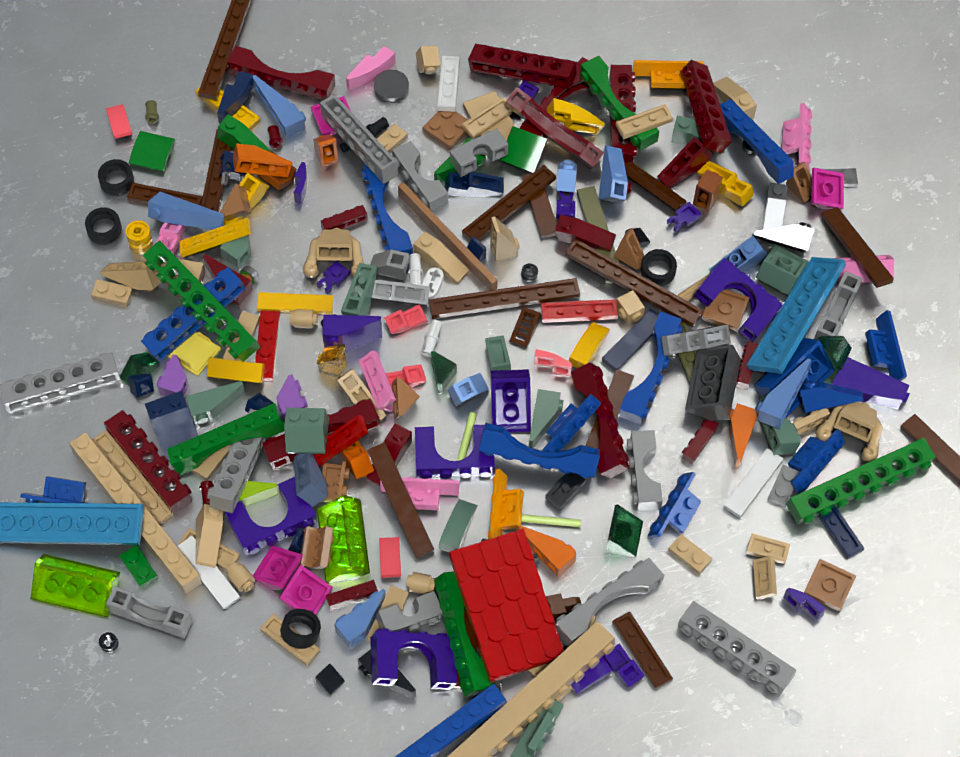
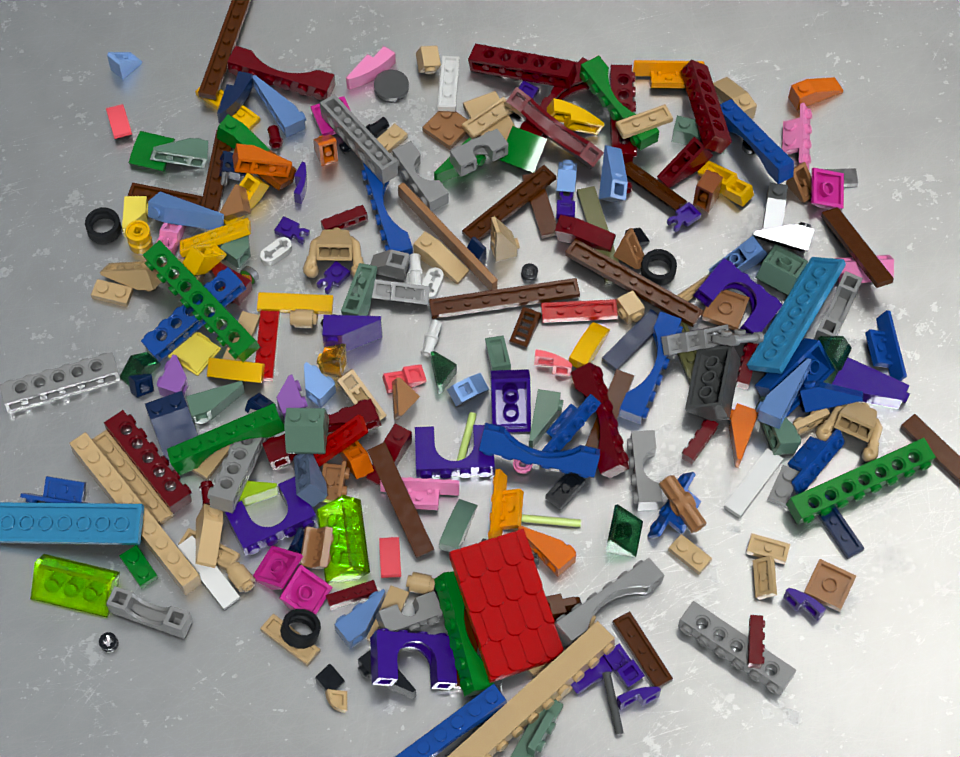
black tyre [98,159,134,195] -> none
olive pin [145,100,159,124] -> none
bright pink panel [358,350,396,412] -> none
coral slope [384,304,428,334] -> none
dark blue slope [445,172,504,197] -> none
none -> light blue slope [107,52,142,79]
none -> light yellow slope [122,196,148,238]
none -> sand green slope [150,138,208,168]
none -> yellow slope [182,243,227,276]
none -> white beam [260,237,292,266]
none -> dark purple plate [274,216,310,244]
none -> light blue slope [304,362,336,408]
none -> tan tile [325,689,347,713]
none -> bright pink plate [513,459,533,474]
none -> dark grey bar [602,672,624,735]
none -> dark purple slope [617,687,661,710]
none -> medium nougat piece [659,475,707,533]
none -> light grey plate [712,329,764,346]
none -> dark red piece [748,615,765,669]
none -> orange slope [788,77,844,111]

